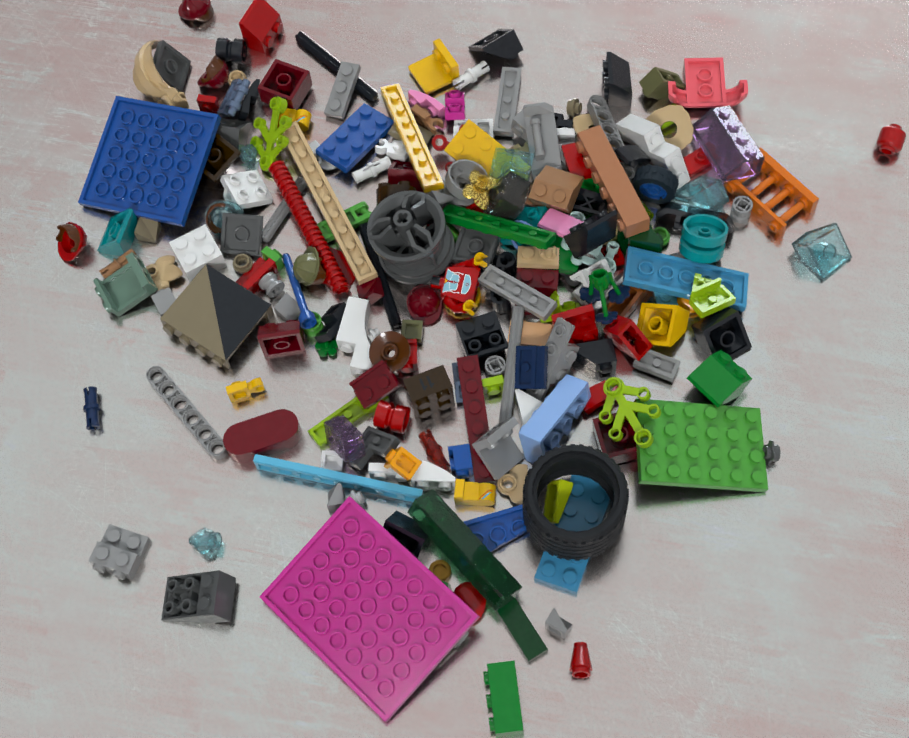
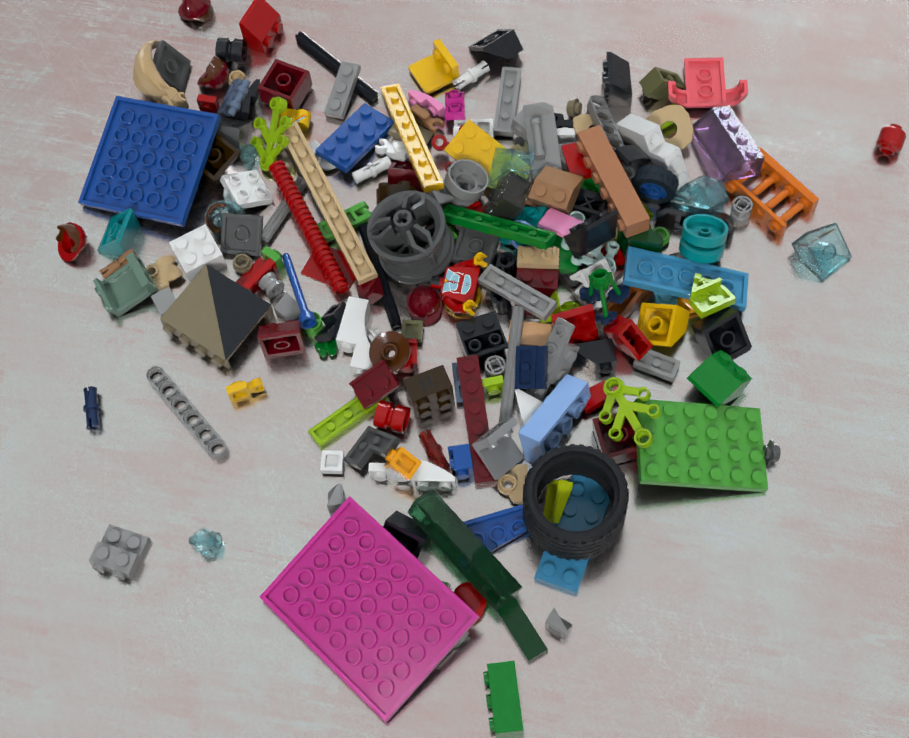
dark tan slope [134,217,162,243] -> none
dark grey slope [161,570,236,623] -> none
dark red plant [223,409,302,464] -> none
medium azure tile [253,454,424,504] -> none
olive piece [293,246,326,286] -> none
clear purple brick [324,415,366,463] -> none
white plate [347,489,366,508] -> none
pearl gold tile [429,560,451,582] -> none
yellow leg [454,479,496,506] -> none
clear yellow animal [462,170,499,210] -> none
red cone [569,642,593,678] -> none
red plate [683,141,723,178] -> none

